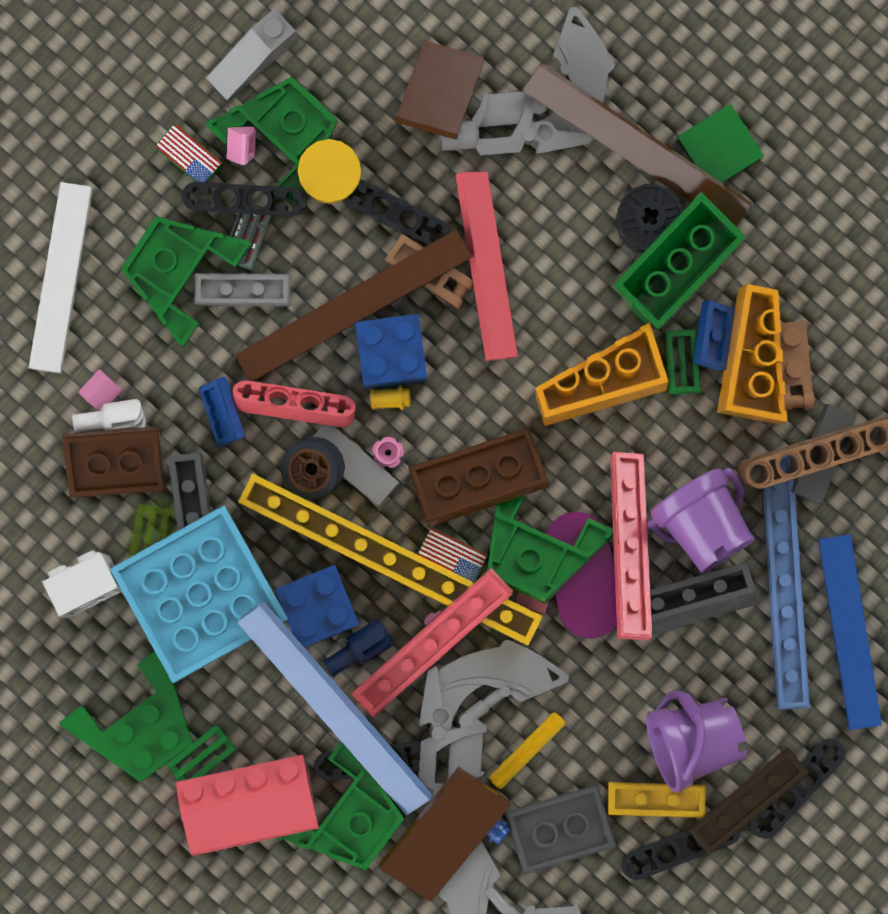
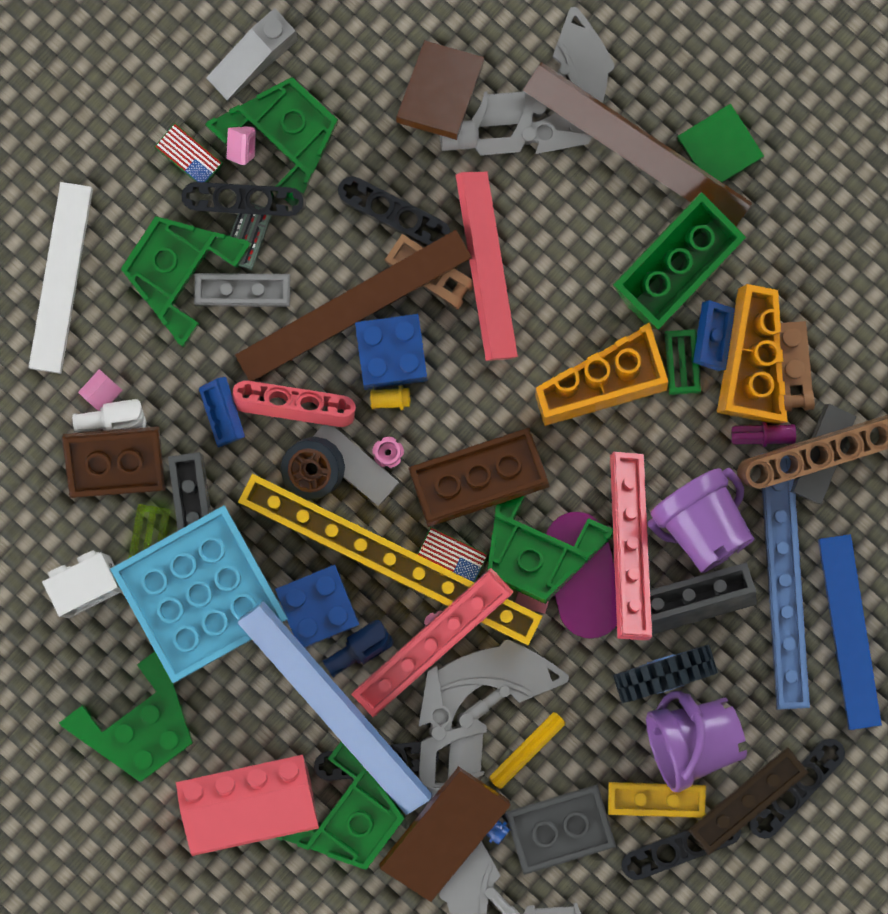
green tile [166,724,237,781] -> none
yellow tile [298,139,361,204] -> none
black wheel [616,184,683,254] -> none
none -> black wheel [613,645,718,703]
none -> magenta axle [731,422,796,447]

